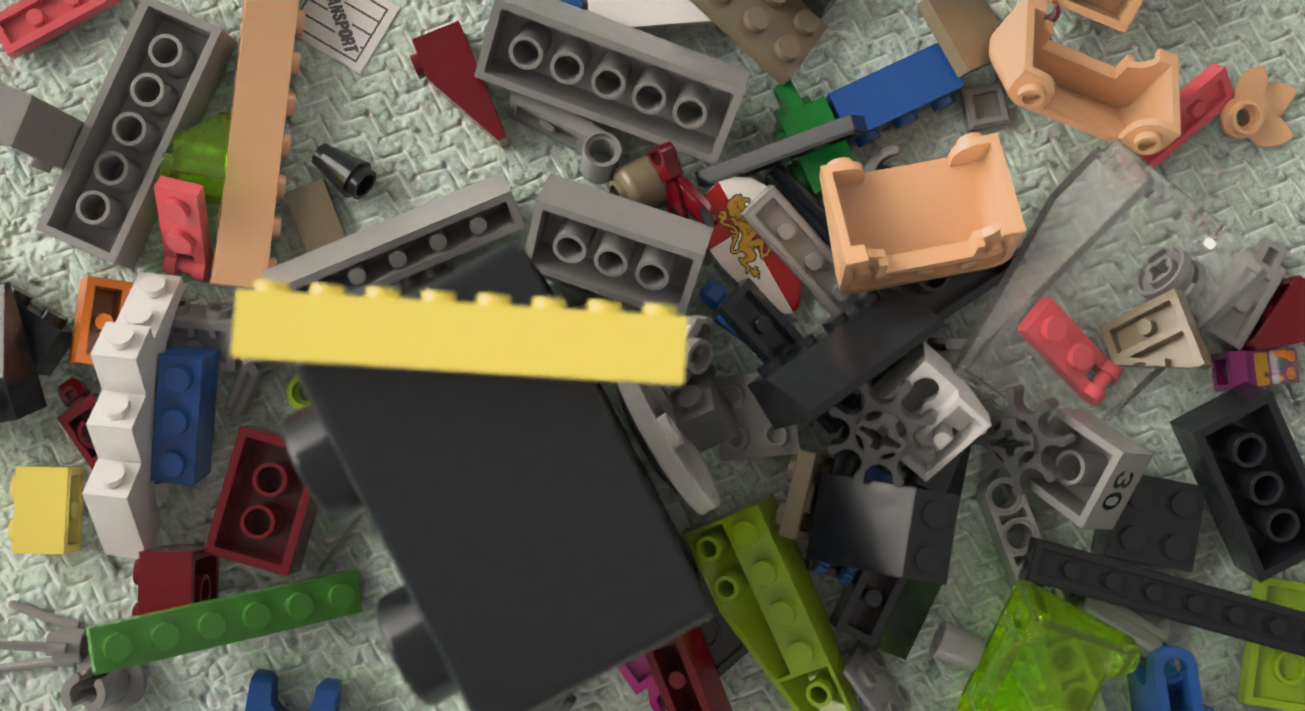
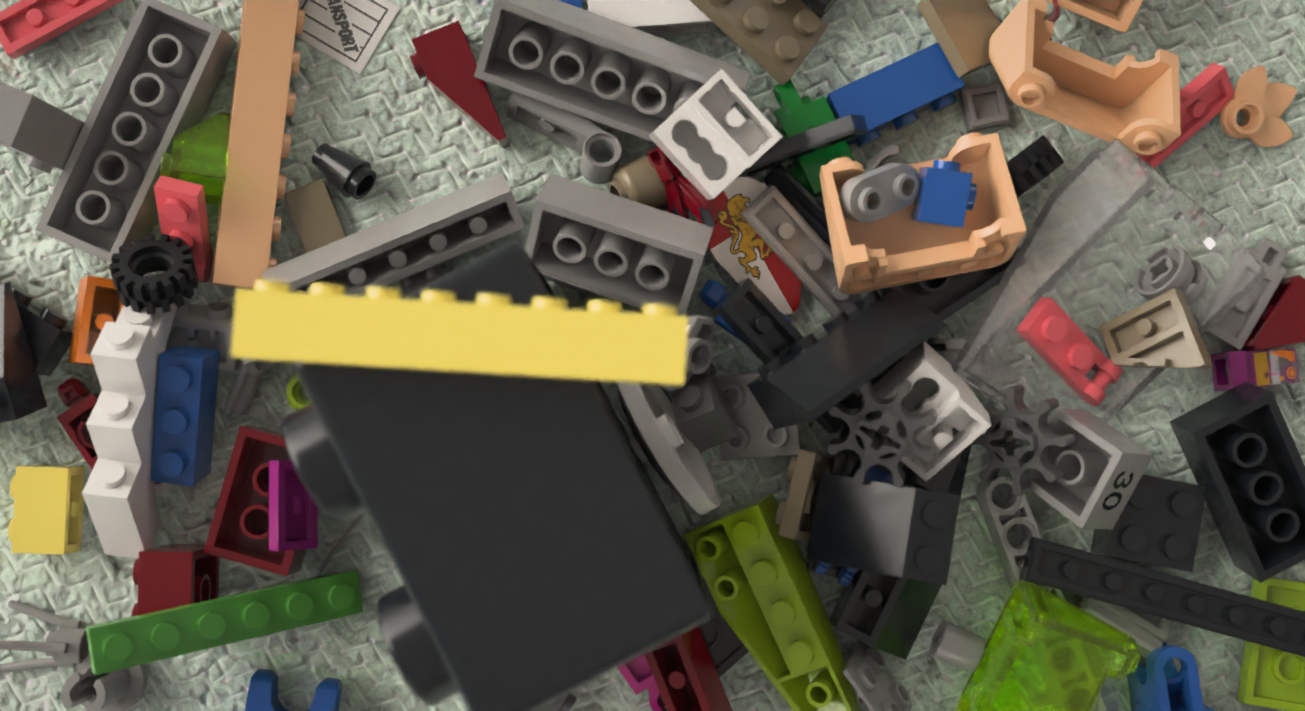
none -> black tyre [110,234,198,314]
none -> magenta plate [269,460,318,551]
none -> white piece [649,69,783,200]
none -> light grey plate [839,163,920,223]
none -> blue brick [911,159,977,228]
none -> black tyre [1007,135,1064,198]

